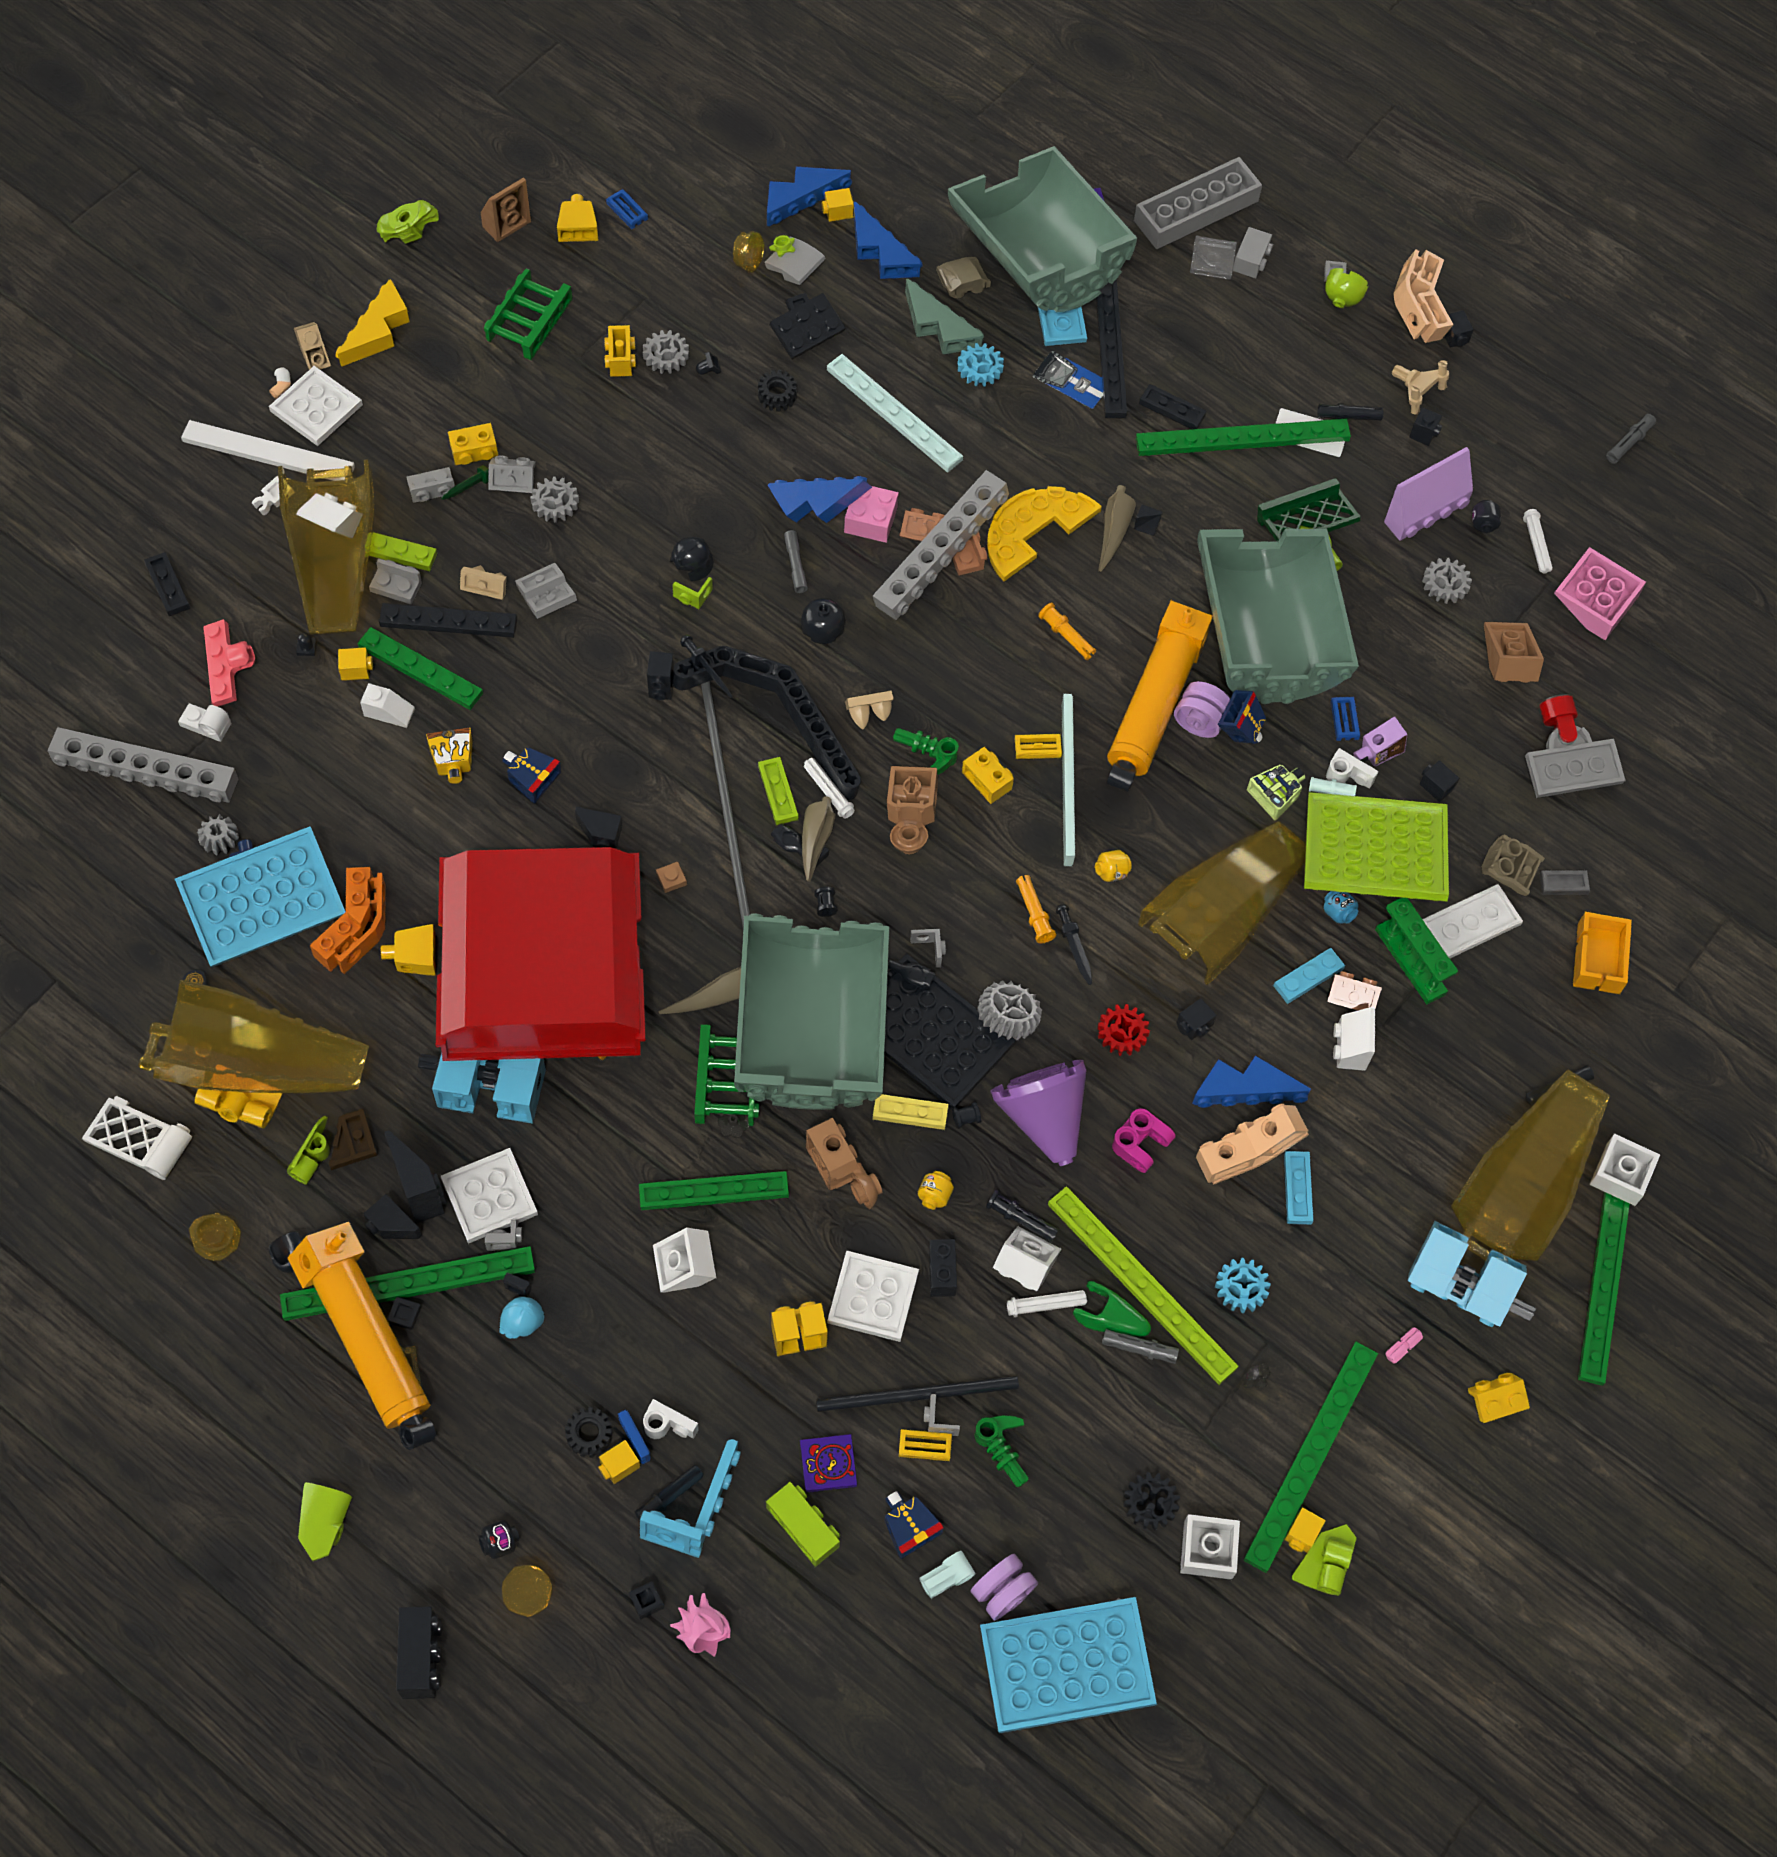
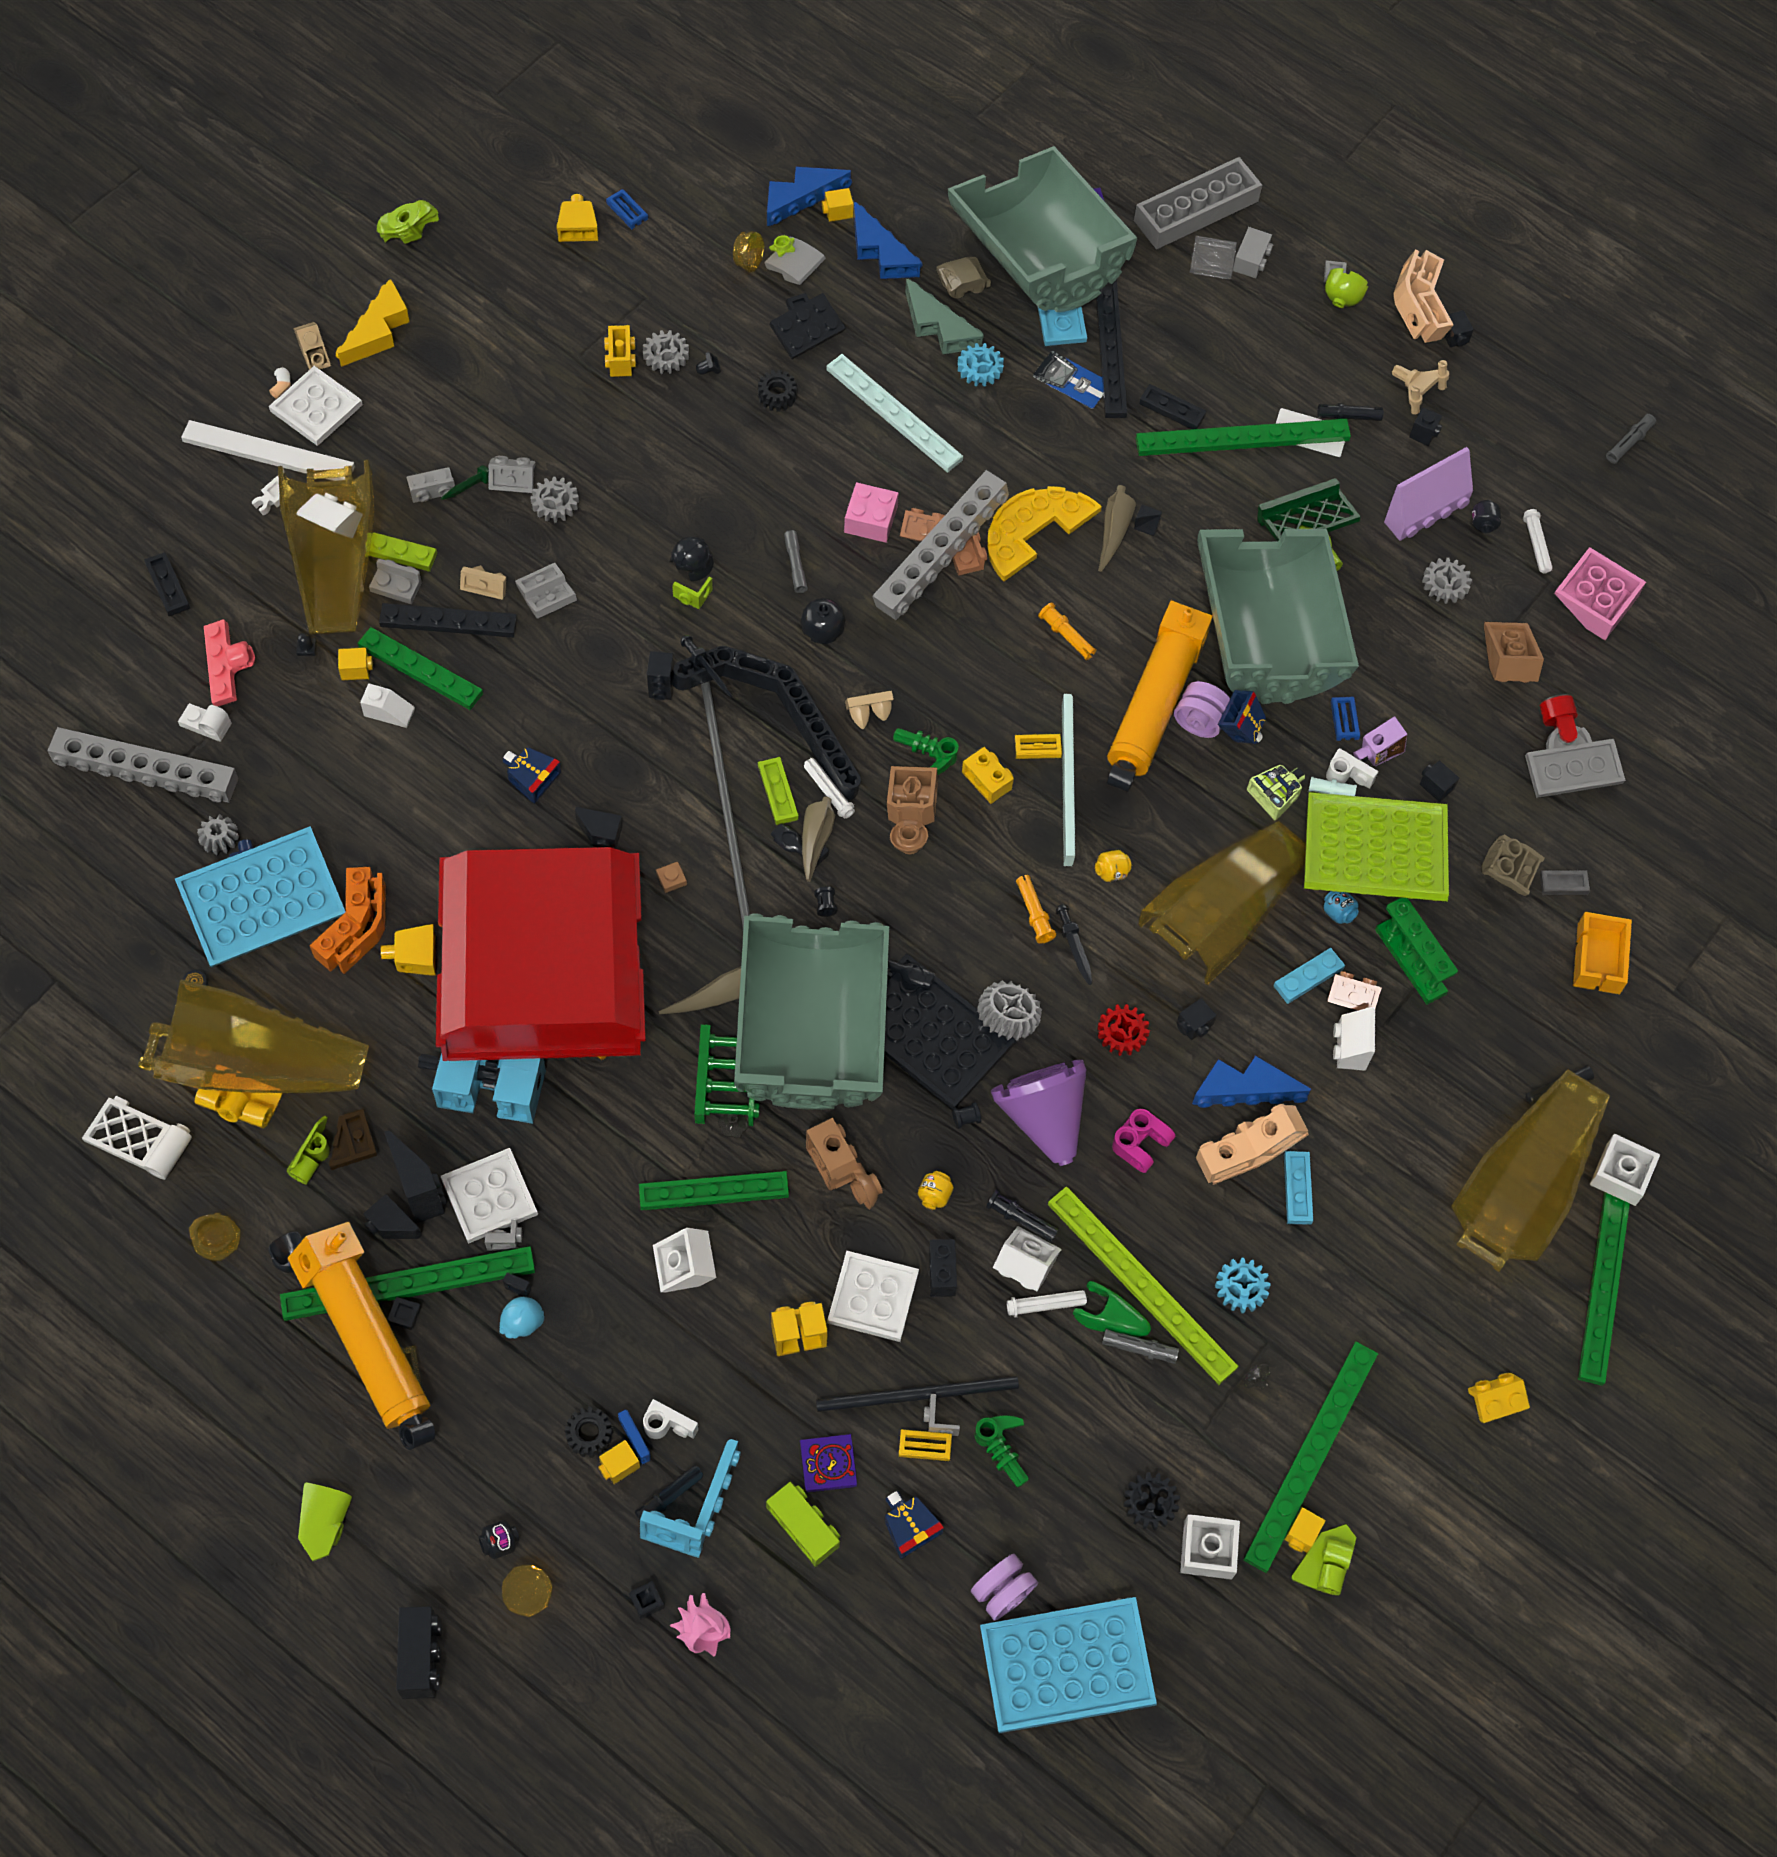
torso [426,728,473,784] -> none
yellow brick [448,423,498,465] -> none
medium nougat slope [481,178,531,242] -> none
green fence [484,268,572,360] -> none
blue slope [768,476,872,523] -> none
light yellow plate [873,1094,948,1130] -> none
light grey bracket [910,929,946,967] -> none
light aqua piece [920,1551,976,1599] -> none
bright pink piece [1385,1327,1423,1364] -> none
medium azure piece [1408,1221,1536,1327] -> none
white tile [1422,884,1523,958] -> none

